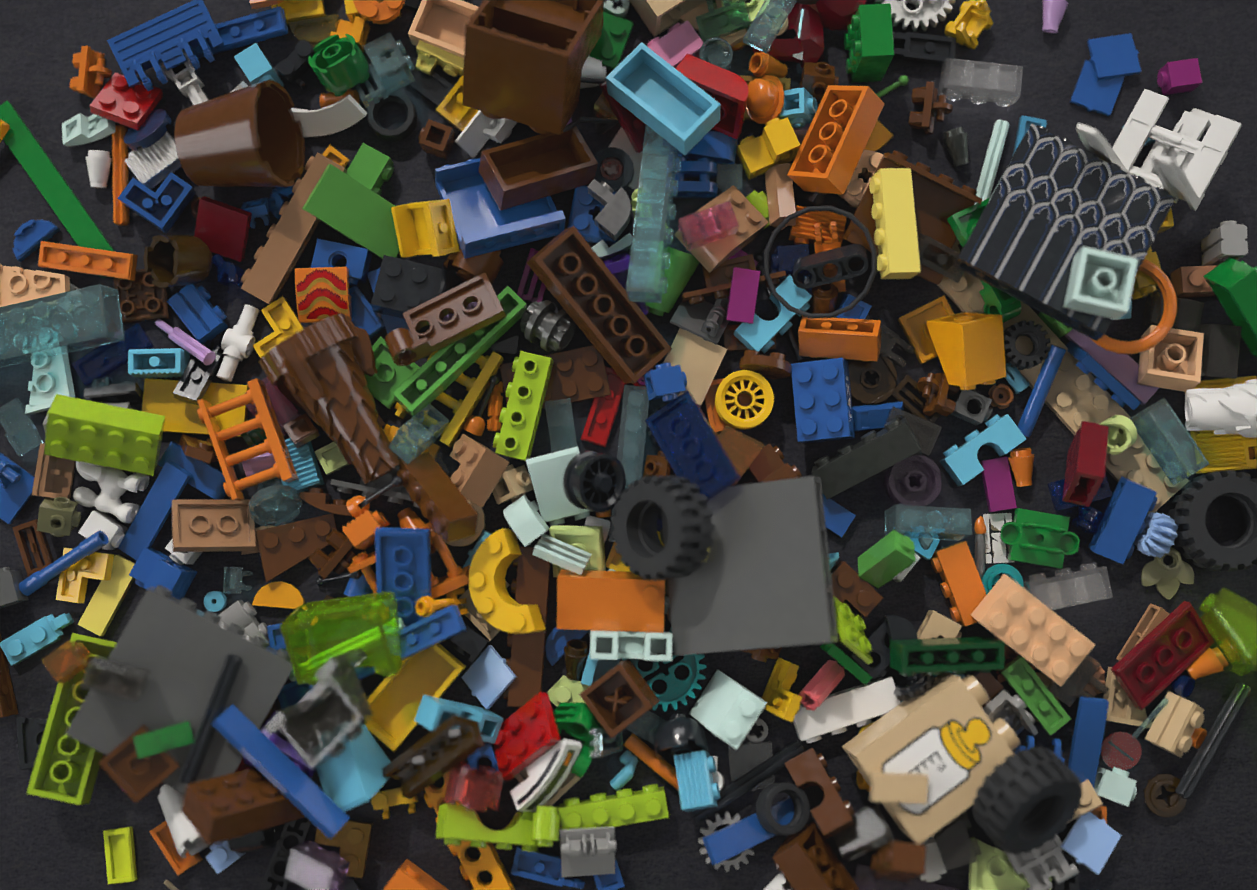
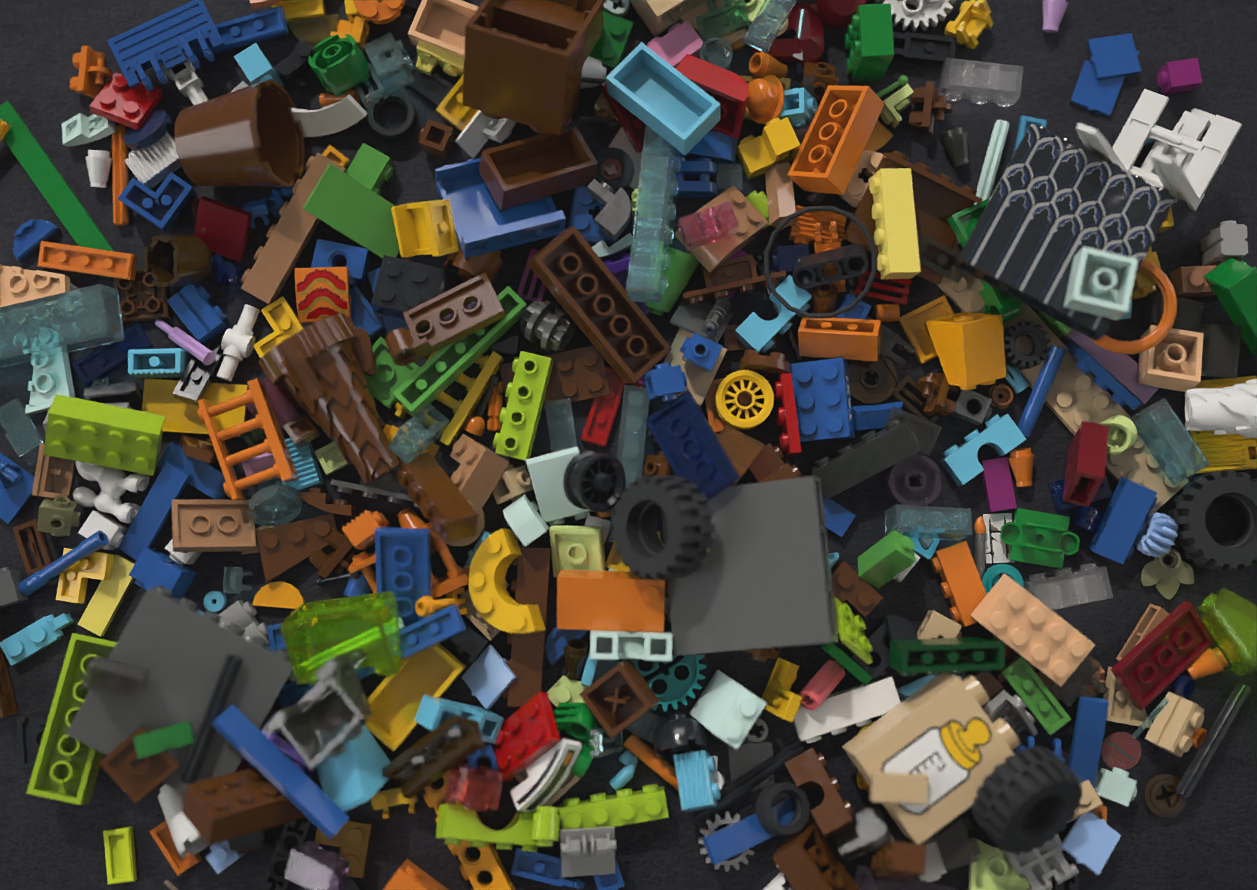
clear orange brick [41,640,92,683] -> none
hinge [346,476,403,518] -> none
light aqua tile [532,534,591,575] -> none
magenta tile [726,267,760,324] -> none
black gear [894,672,935,701] -> none
none -> blue brick [680,333,723,373]
none -> red plate [772,373,801,457]
none -> red tile [855,271,911,306]
none -> orange hinge [874,304,900,322]
none -> yellowish green bracket [880,84,914,129]

